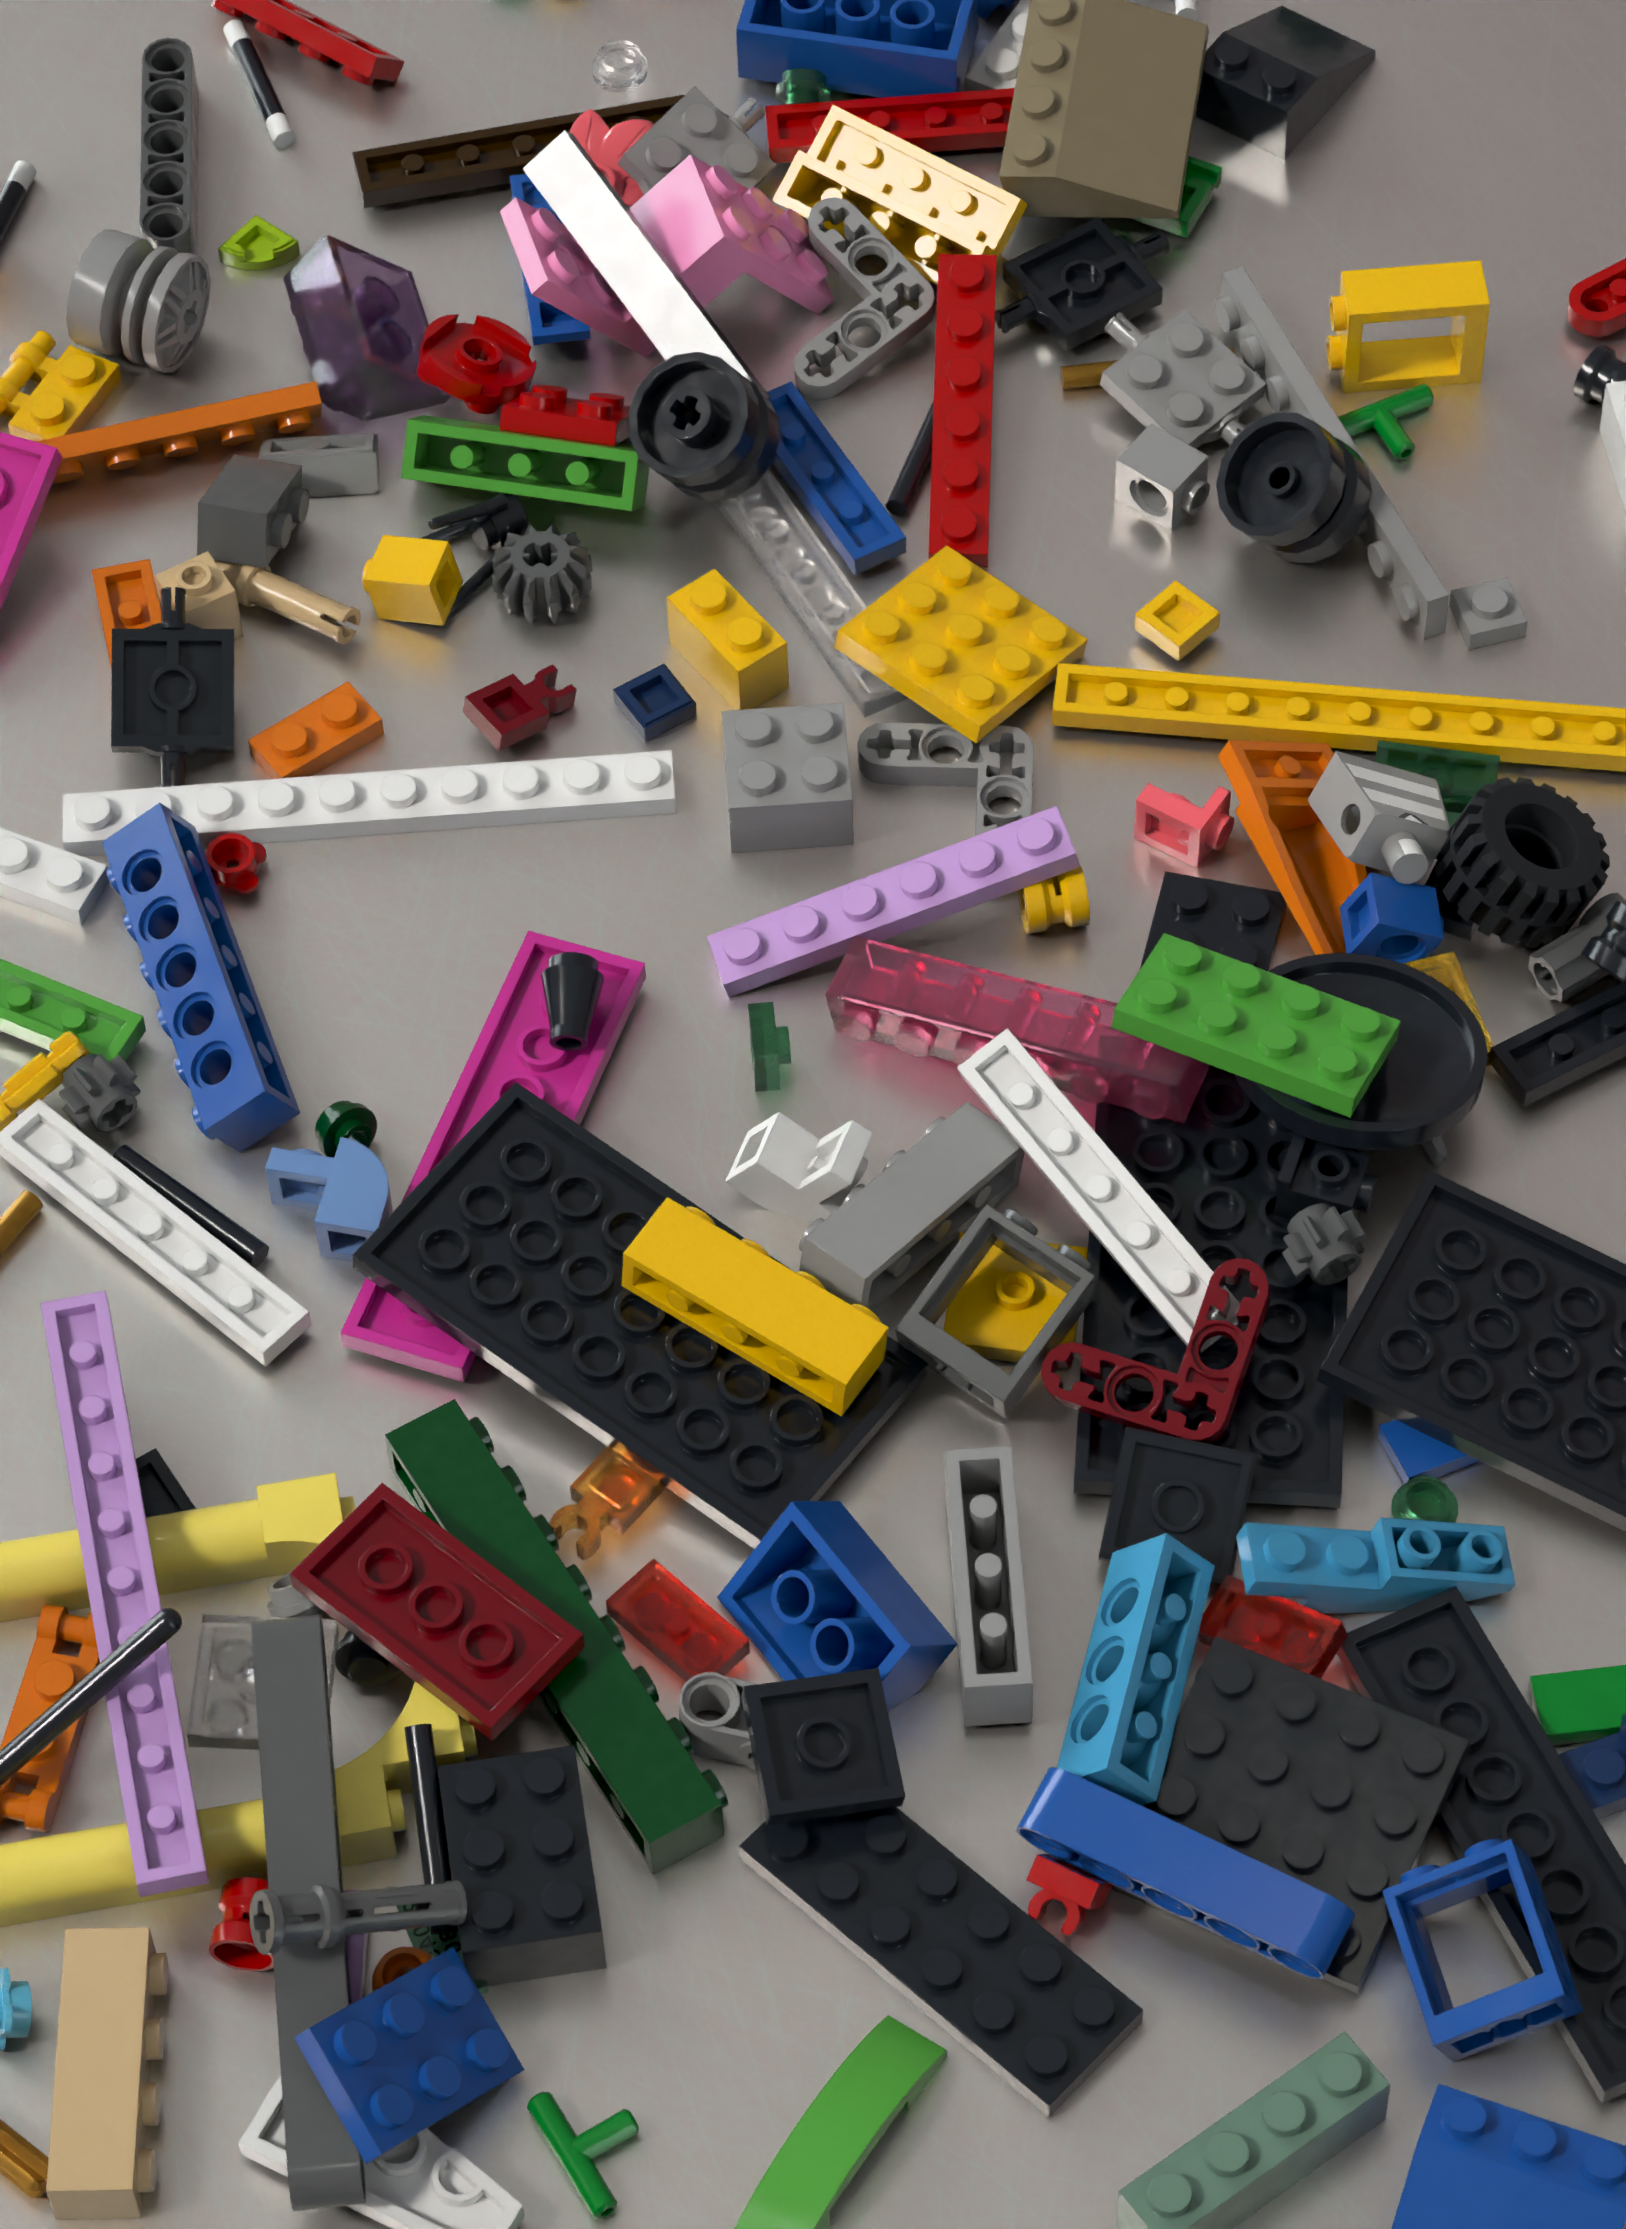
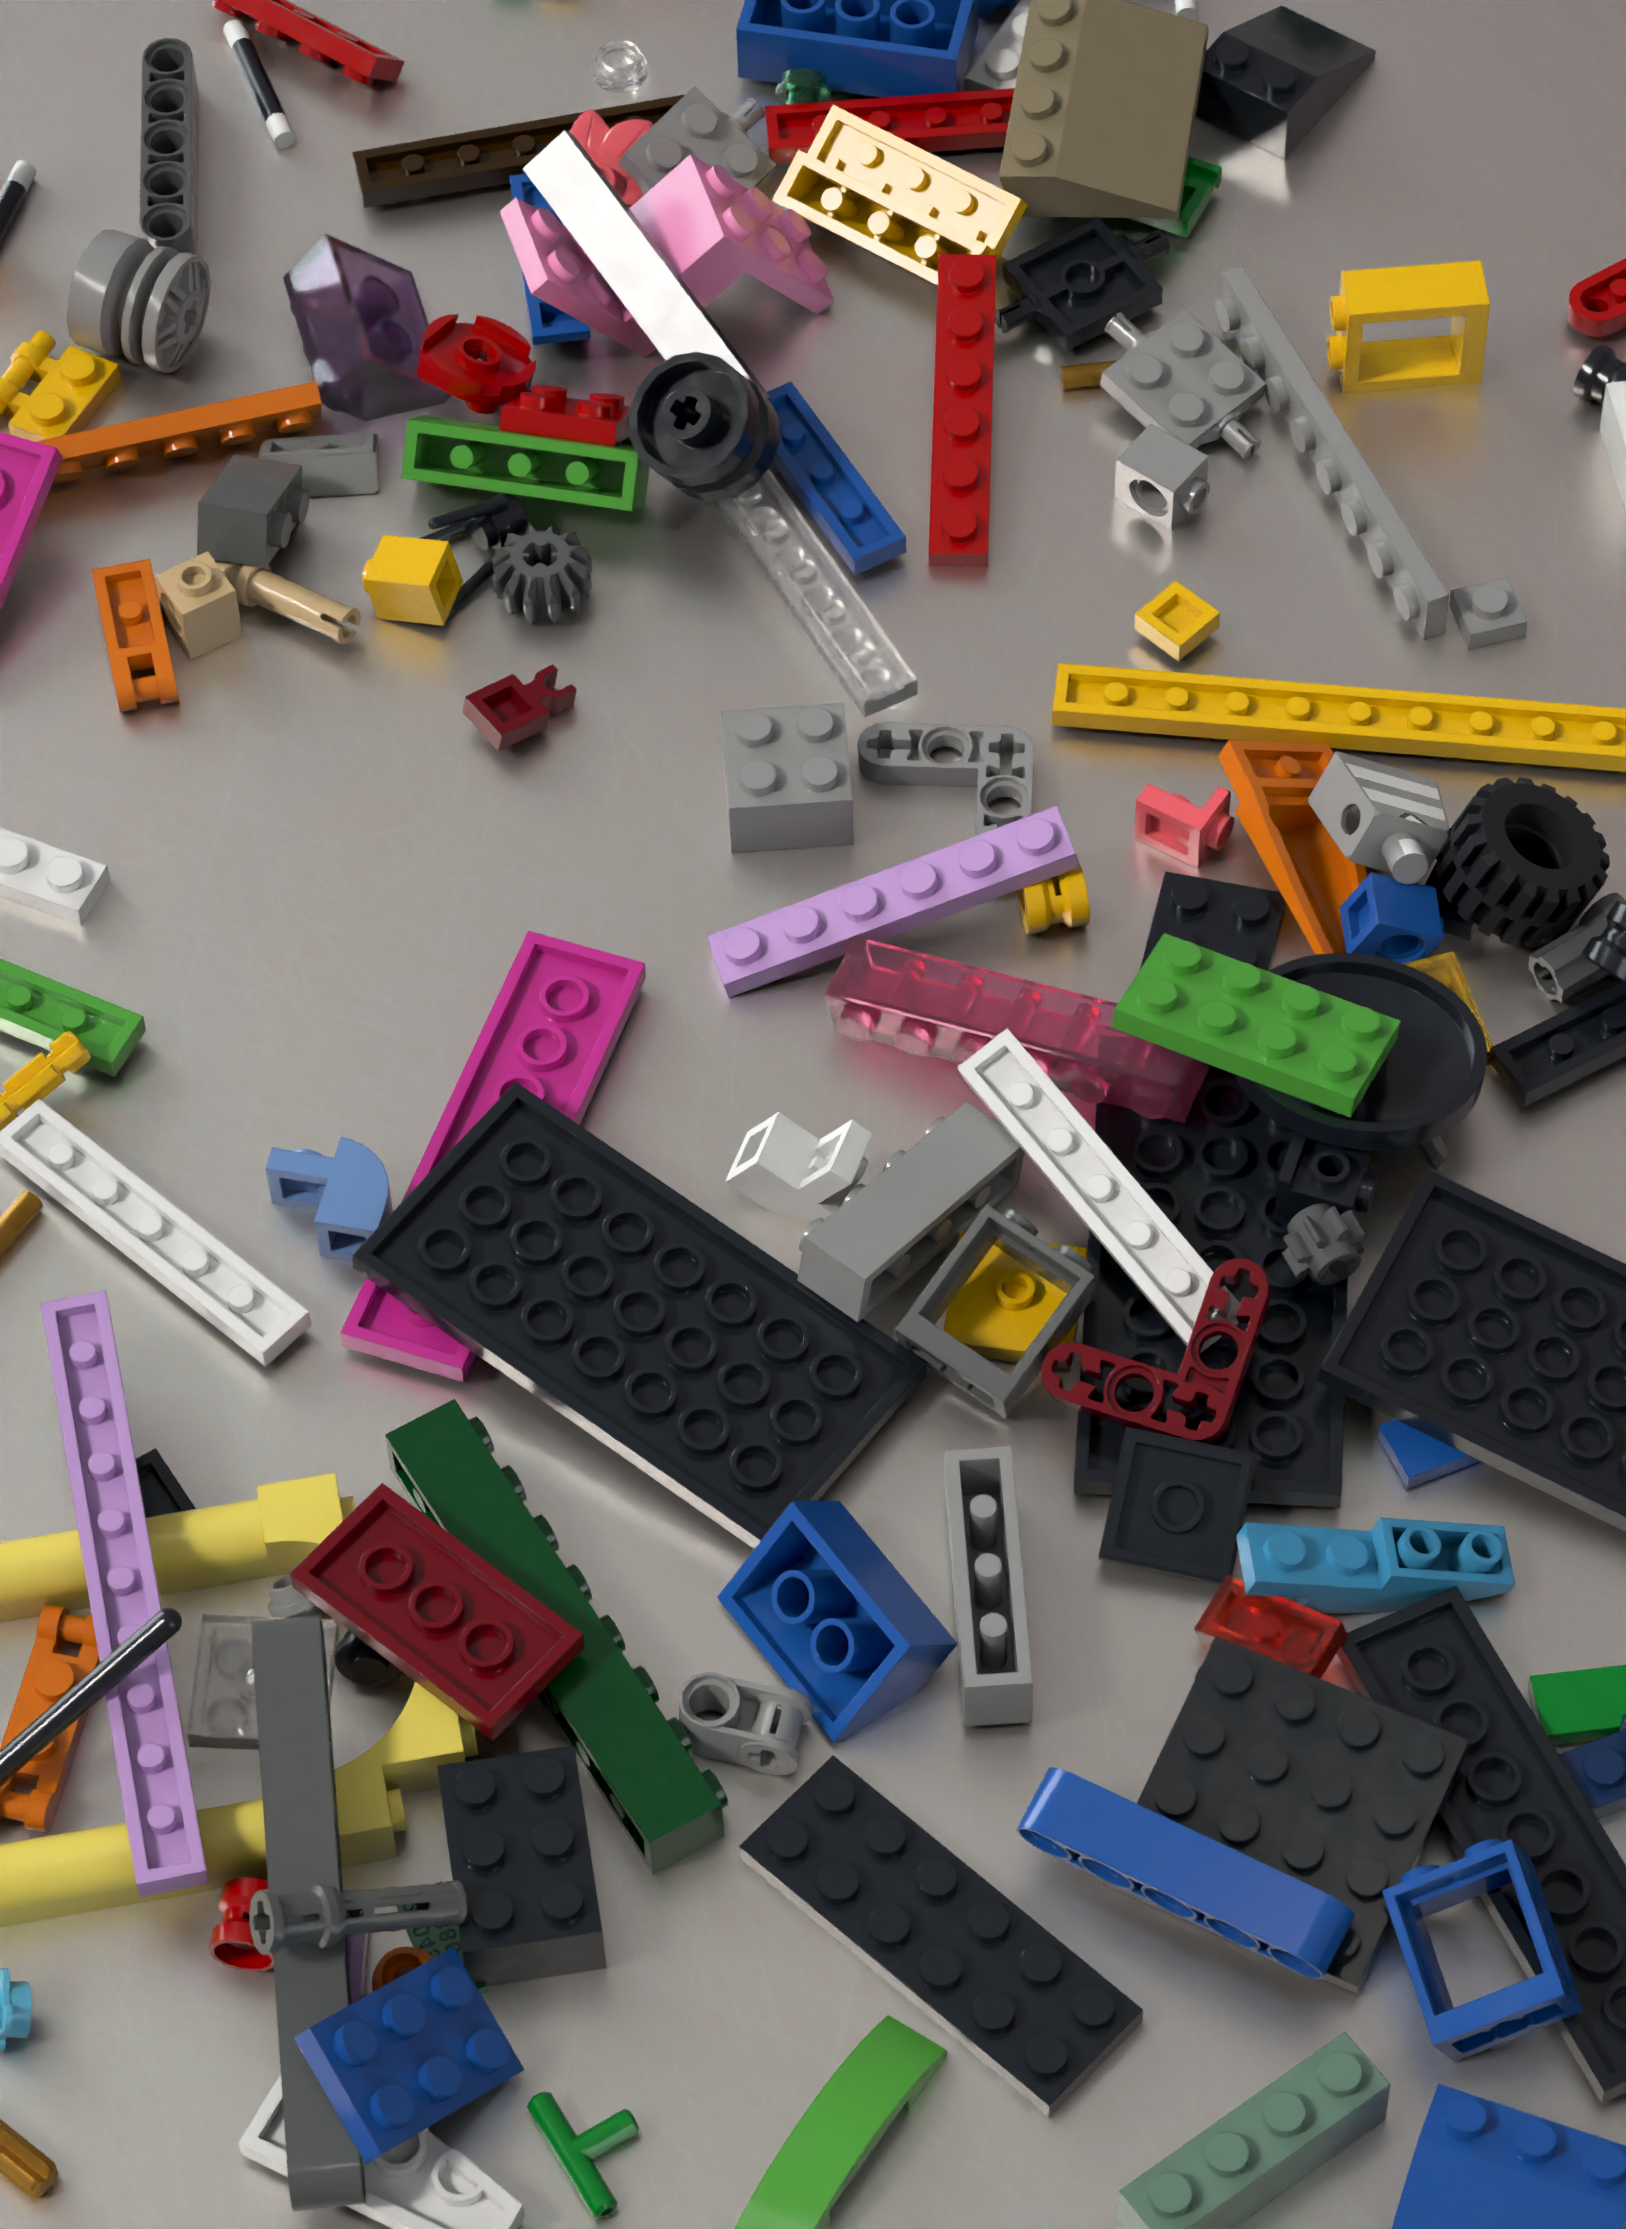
tan brick [46,1927,168,2220] -> none
dark grey gear [59,1054,141,1131] -> none
white plate [63,750,676,856] -> none
blue brick [102,802,300,1153] -> none
black plate [111,587,234,787] -> none
black bar [113,1145,269,1267] -> none
red plate [206,833,267,894] -> none
lime tile [218,215,300,271] -> none
orange plate [248,681,384,779] -> none
dark green plate [315,1101,377,1158] -> none
black bar [404,1724,459,1935] -> none
black cone [541,952,604,1051] -> none
clear orange plate [549,1445,665,1561] -> none
clear red plate [606,1558,750,1682] -> none
dark blue tile [613,663,697,742] -> none
yellow brick [622,1197,889,1416] -> none
yellow brick [666,569,789,710] -> none
black plate [741,1668,905,1825] -> none
clear green plate [748,1002,791,1092] -> none
light grey beam [794,197,935,401] -> none
yellow plate [834,546,1088,743] -> none
black bar [885,400,934,516] -> none
red tile [1026,1853,1113,1935] -> none
dark azure brick [1057,1533,1215,1806] -> none
black wheel [1216,412,1372,563] -> none
green piece [1338,384,1434,460] -> none
clear green plate [1375,740,1500,813] -> none
clear green plate [1391,1476,1458,1523] -> none

